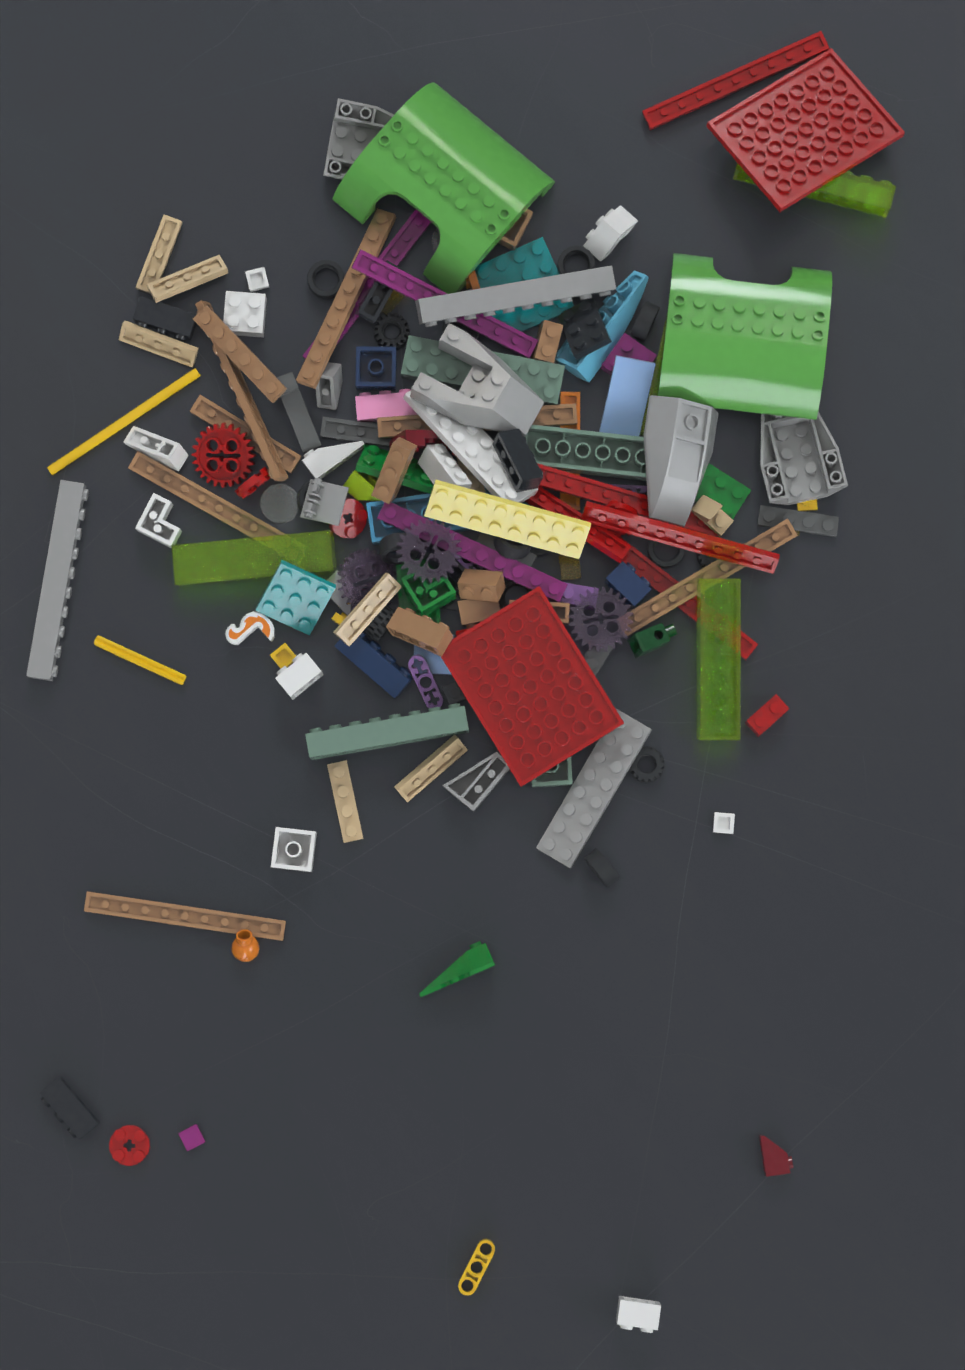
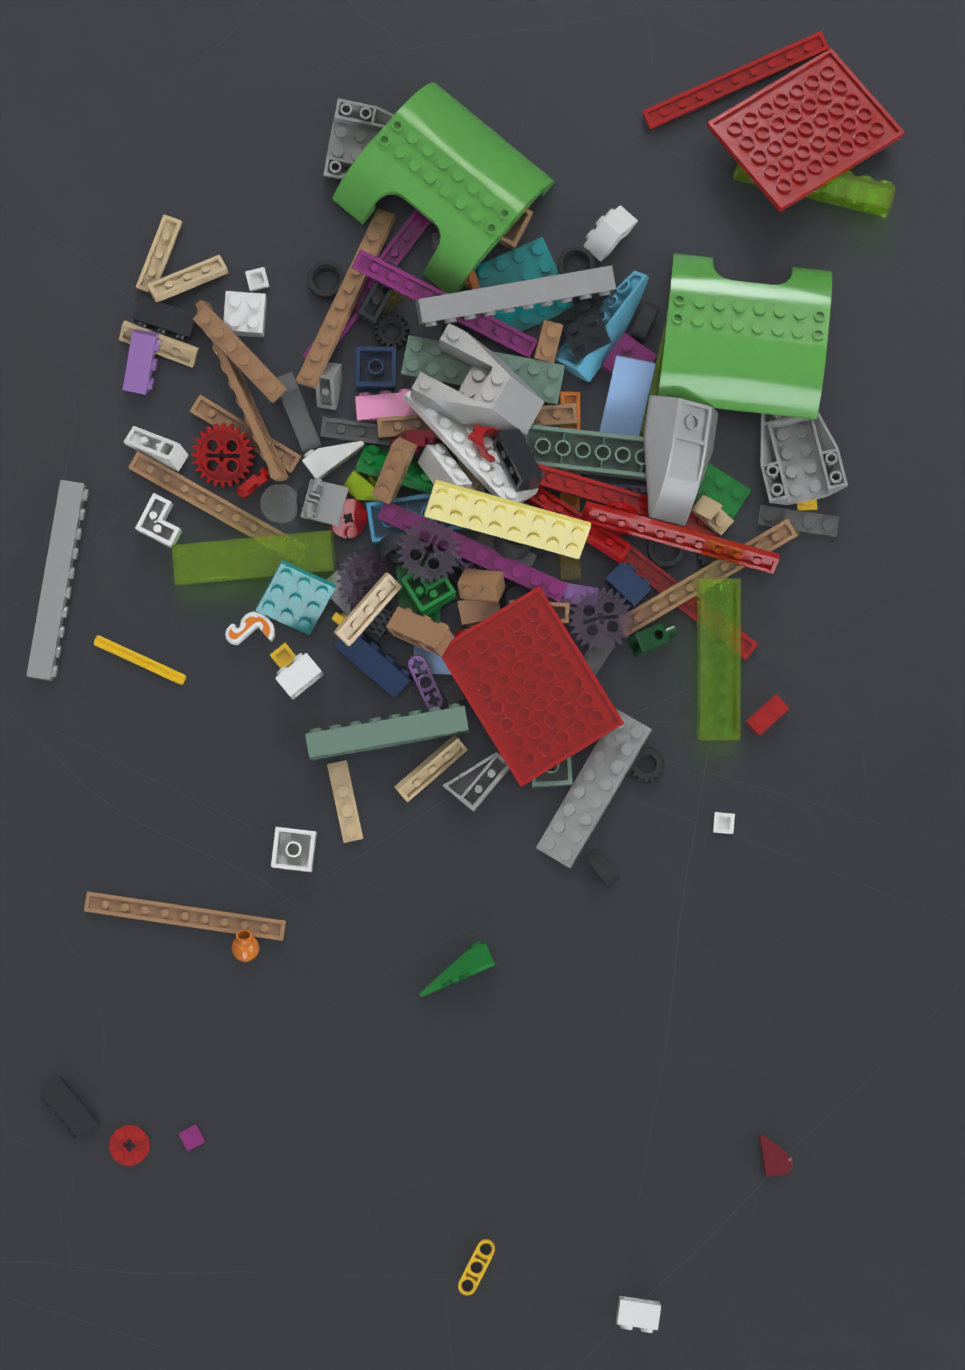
yellow piece [47,368,201,475] -> none
none -> medium lavender brick [122,329,161,395]
none -> red helmet [468,424,502,463]

